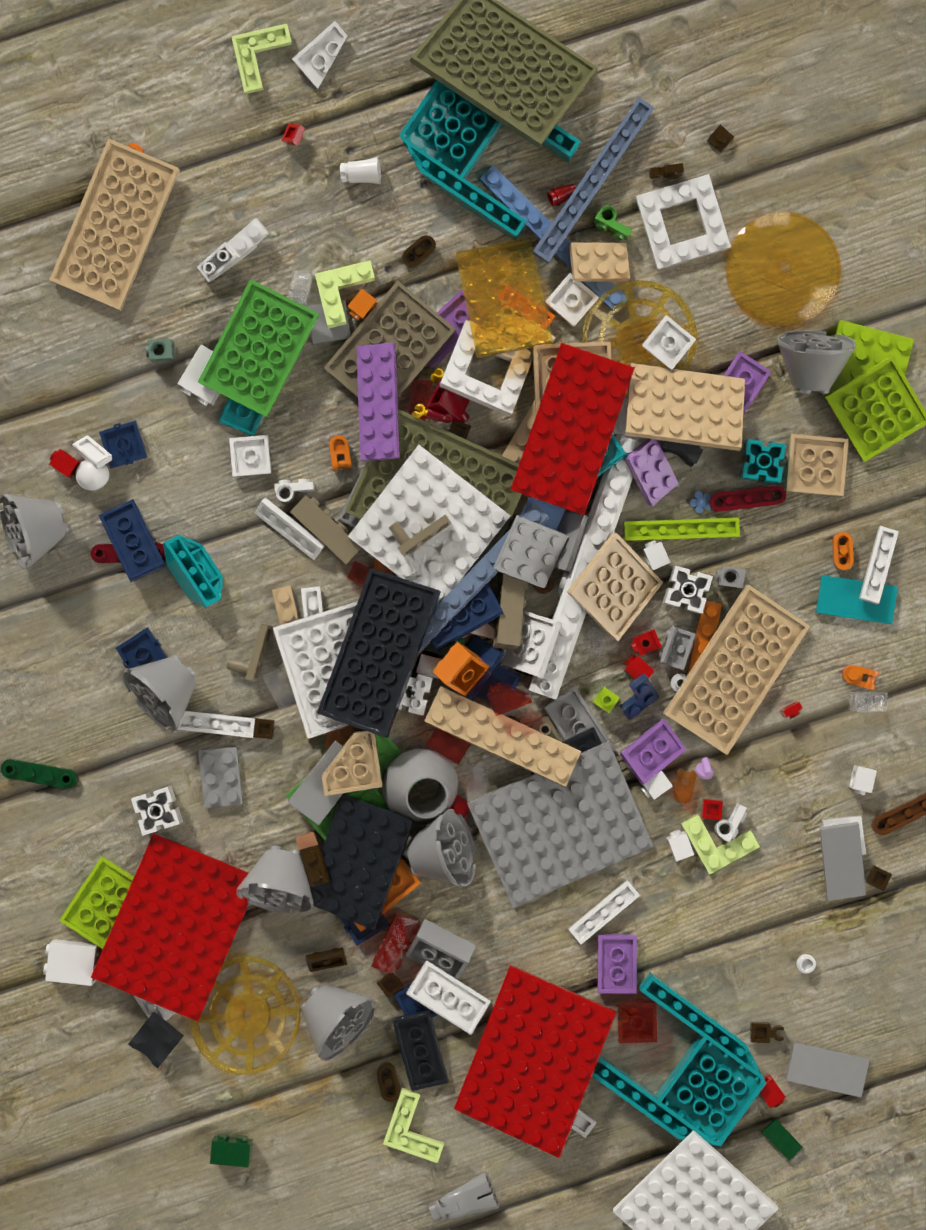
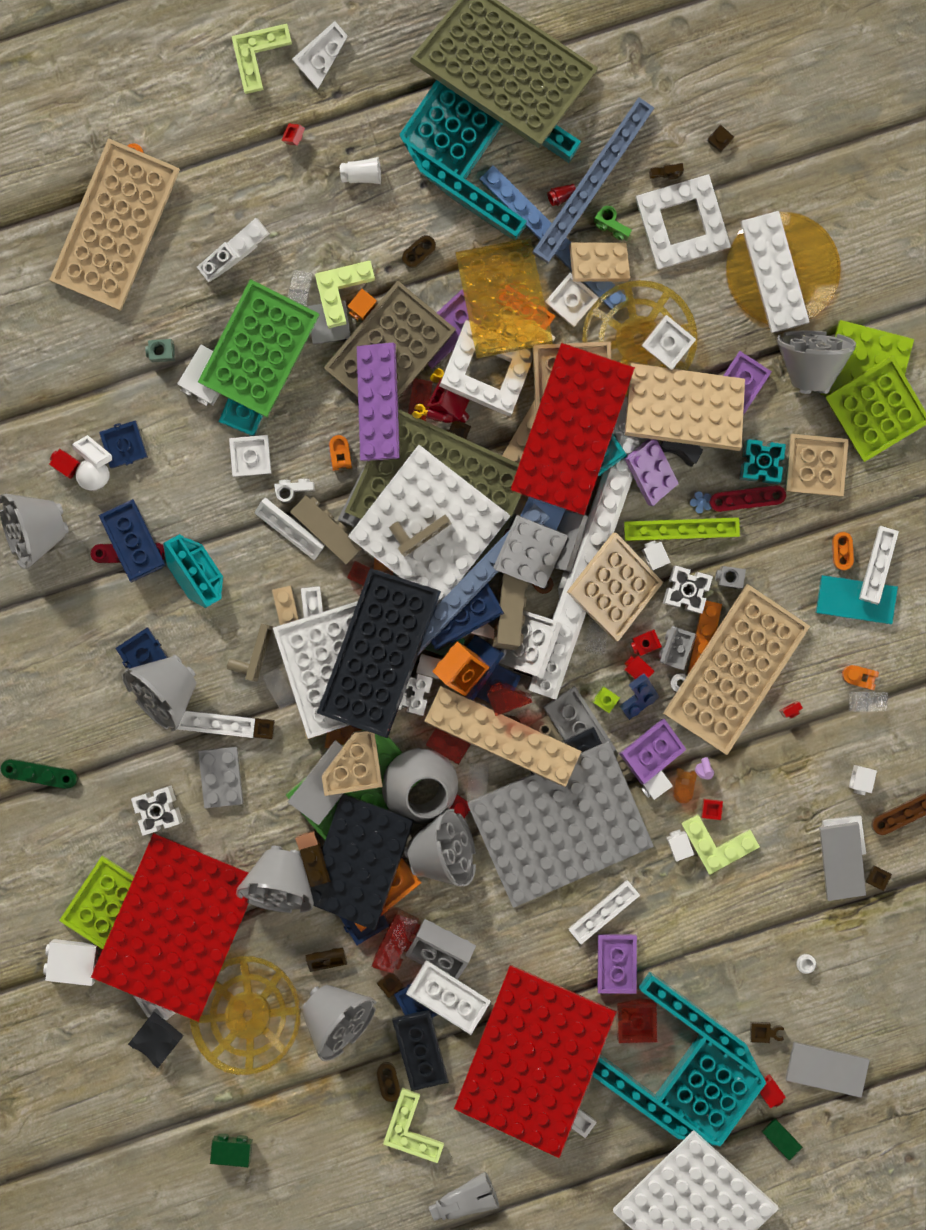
white plate [714,803,747,842] -> none
none -> white plate [740,211,809,333]

